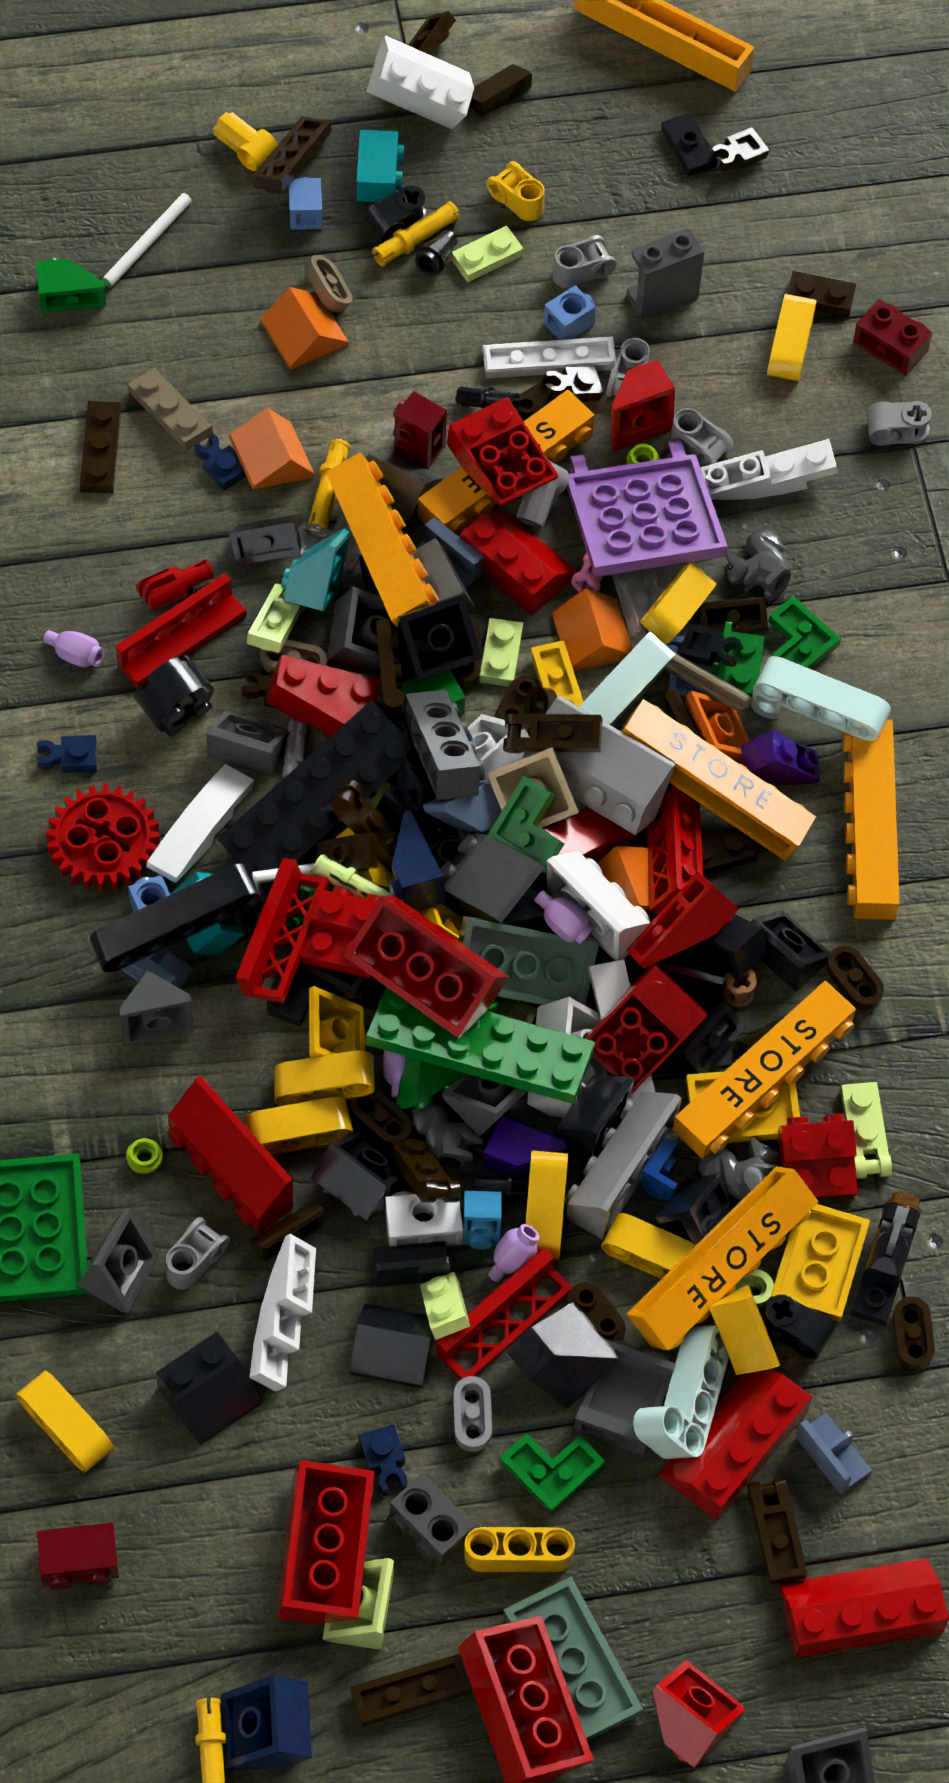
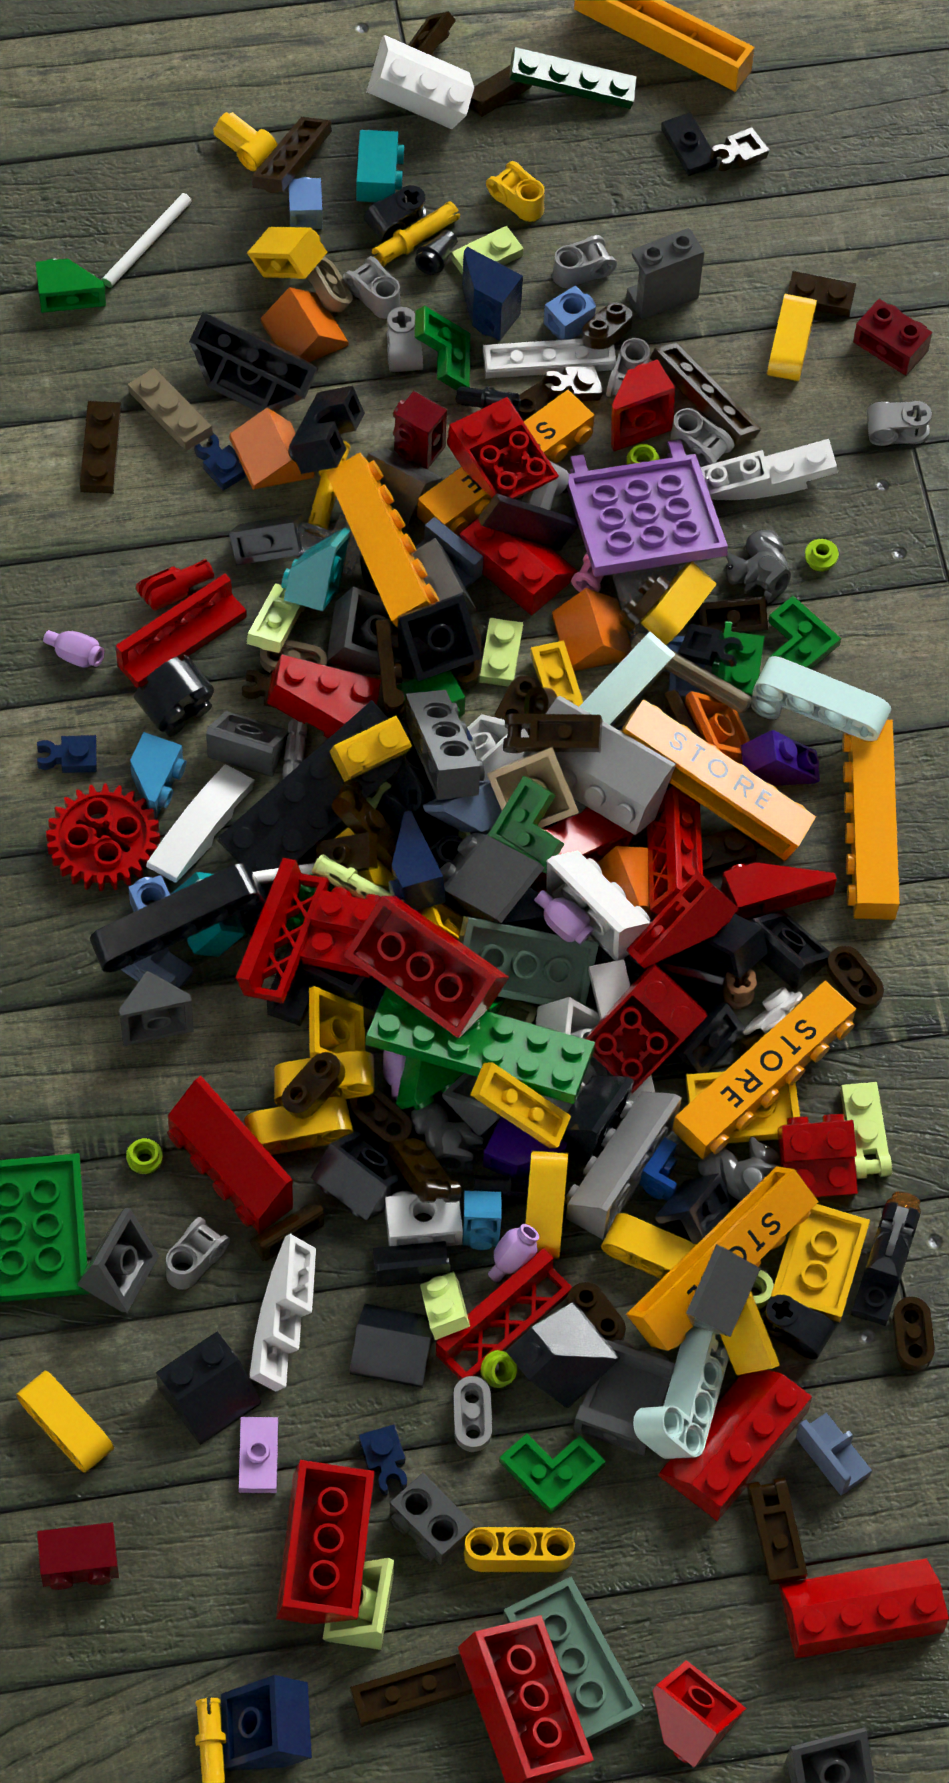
none -> dark azure slope [130,732,187,819]
none -> black wedge [189,312,319,413]
none -> lavender plate [239,1417,278,1493]
none -> yellow brick [247,227,327,279]
none -> dark brown plate [282,1052,345,1118]
none -> black arch [289,385,365,474]
none -> yellow brick [329,716,412,782]
none -> light grey piece [343,256,400,319]
none -> light grey piece [387,307,423,372]
none -> green plate [415,305,471,391]
none -> dark blue slope [462,247,523,341]
none -> yellow plate [470,1062,571,1149]
none -> black tile [478,493,579,550]
none -> lime plate [481,1350,517,1388]
none -> plate [509,47,636,109]
none -> dark brown plate [582,303,633,350]
none -> dark brown plate [619,574,671,632]
none -> dark brown plate [650,342,761,445]
none -> dark grey slope [686,1244,761,1337]
none -> red slope [721,862,837,920]
none -> white plate [743,987,803,1035]
none -> lime plate [805,539,839,572]

